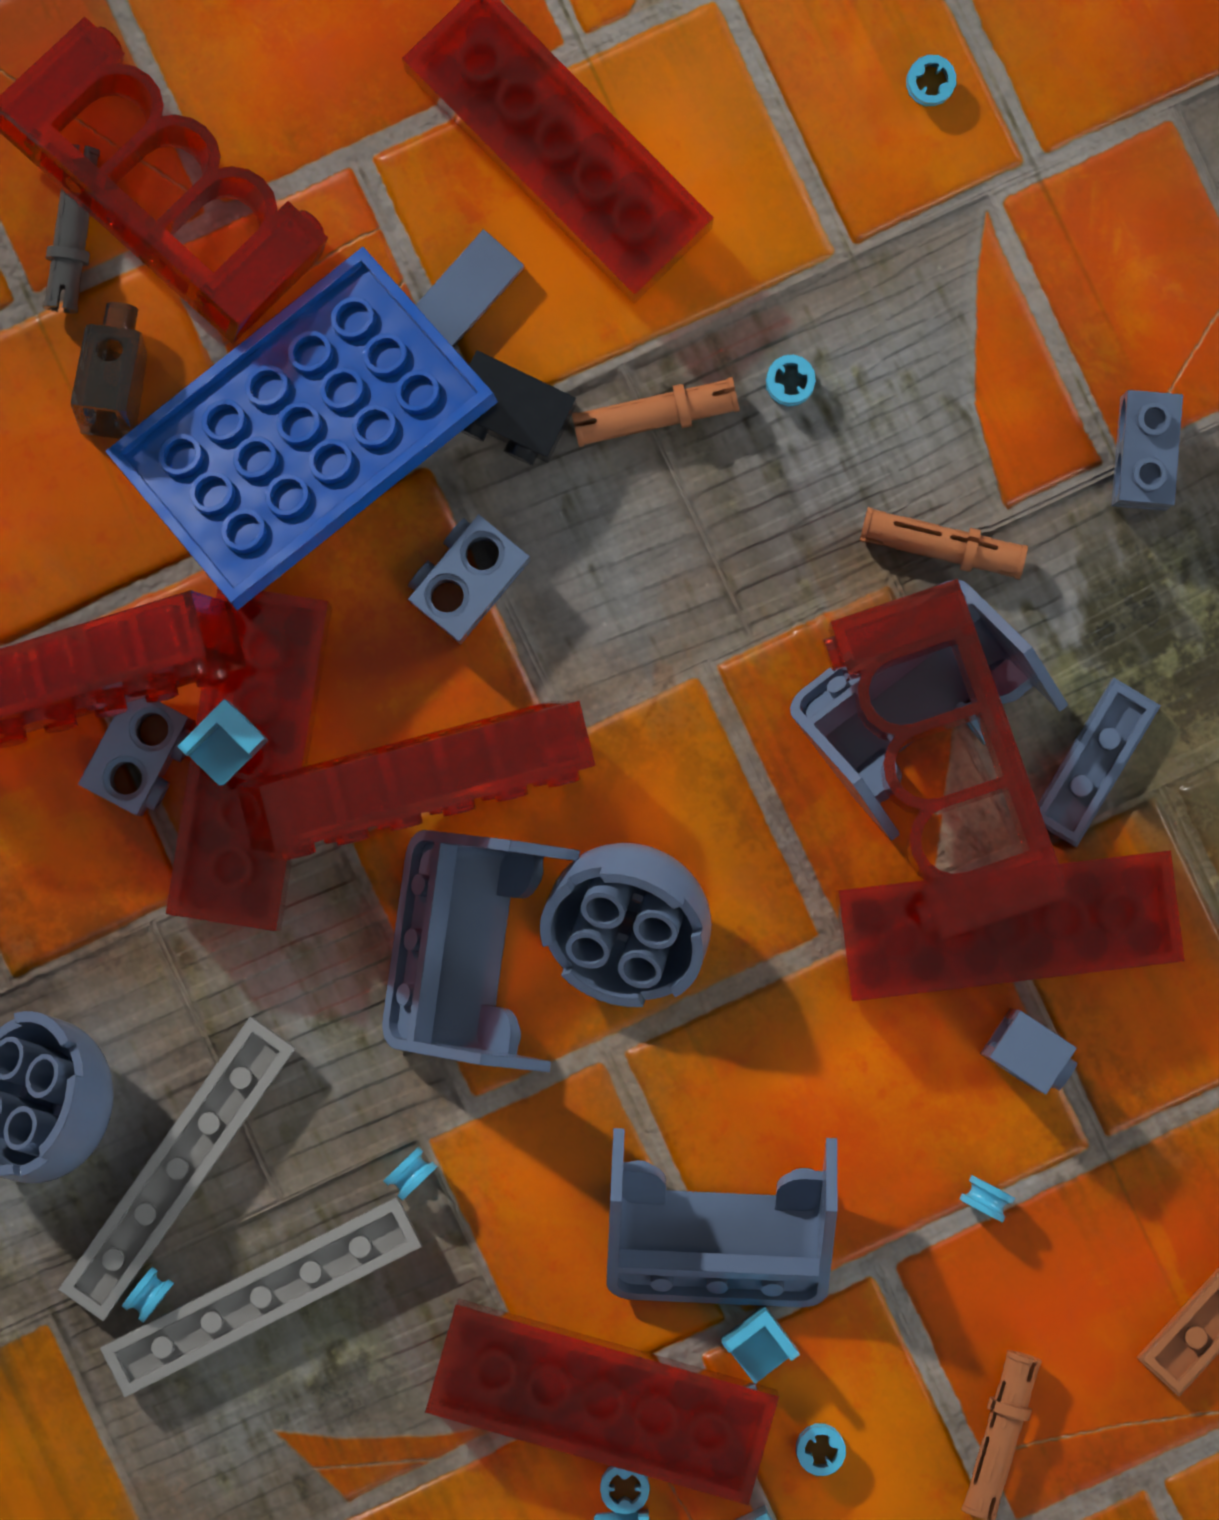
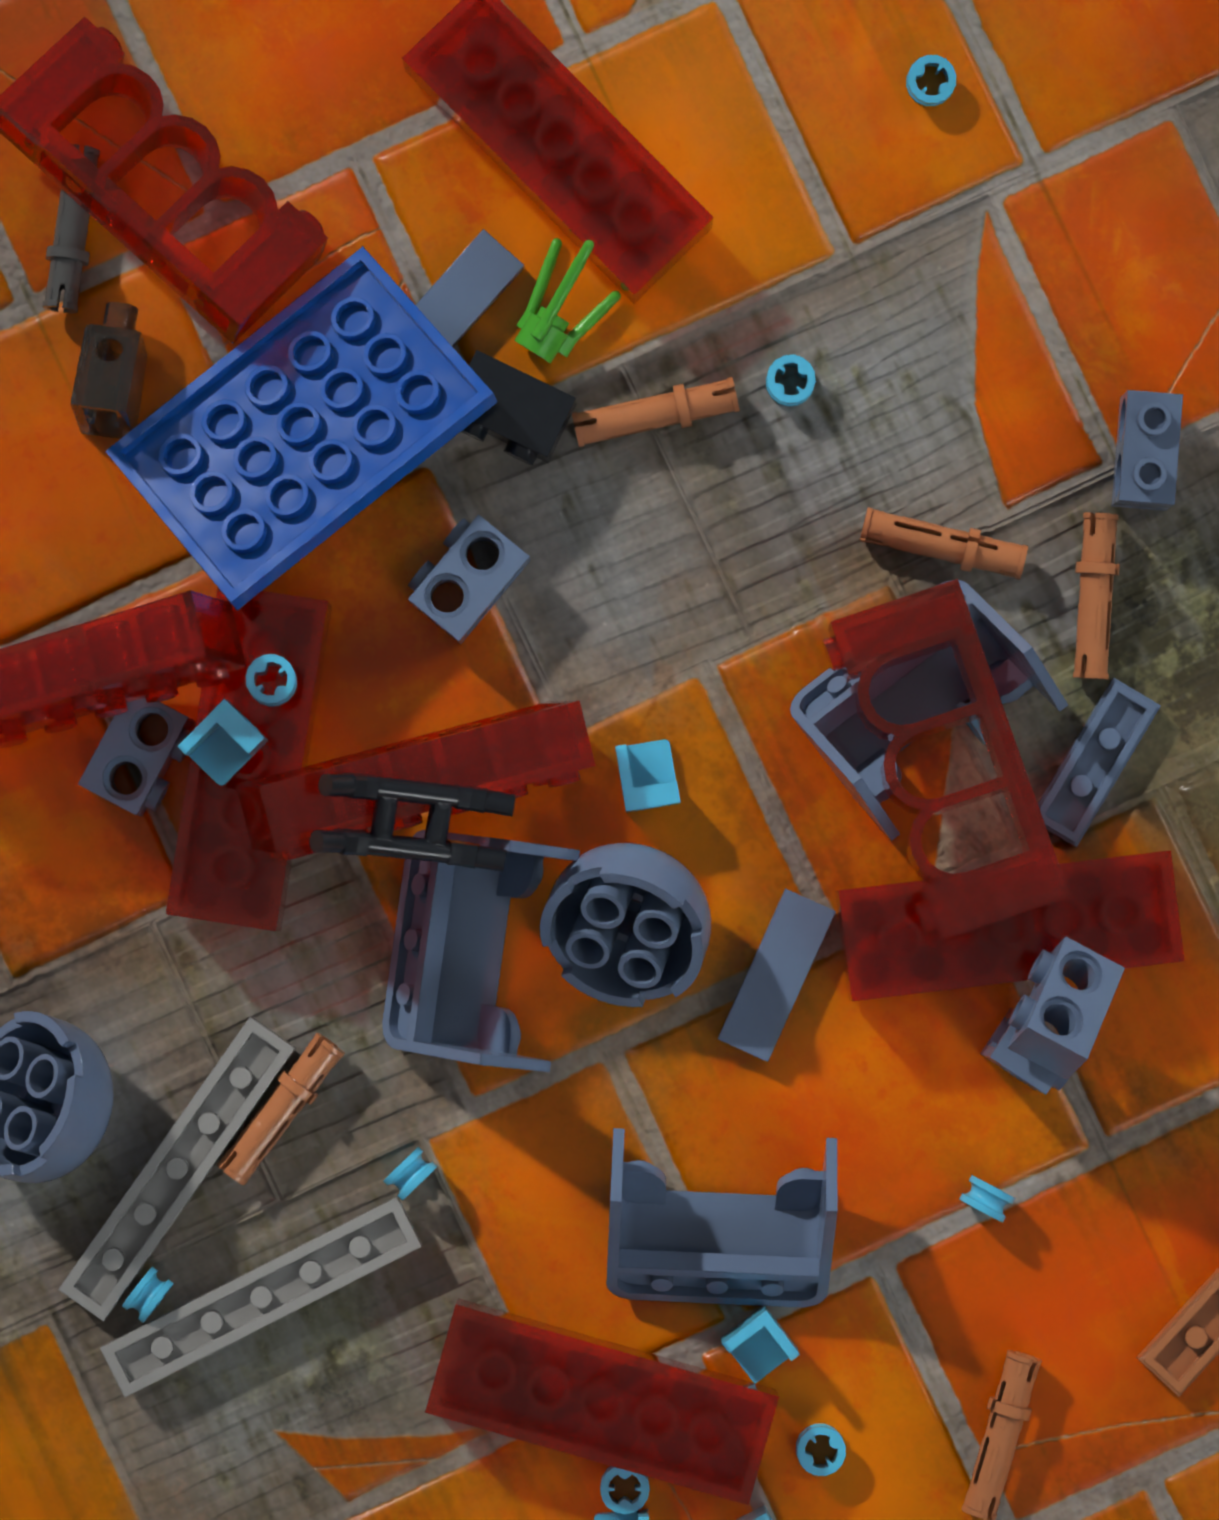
none -> nougat pin [217,1032,345,1186]
none -> medium azure bush [245,654,297,707]
none -> black piece [309,773,516,872]
none -> bright green plant [514,238,621,363]
none -> medium azure panel [615,739,681,813]
none -> sand blue tile [717,888,836,1062]
none -> sand blue brick [1008,936,1125,1080]
none -> nougat pin [1073,512,1120,680]

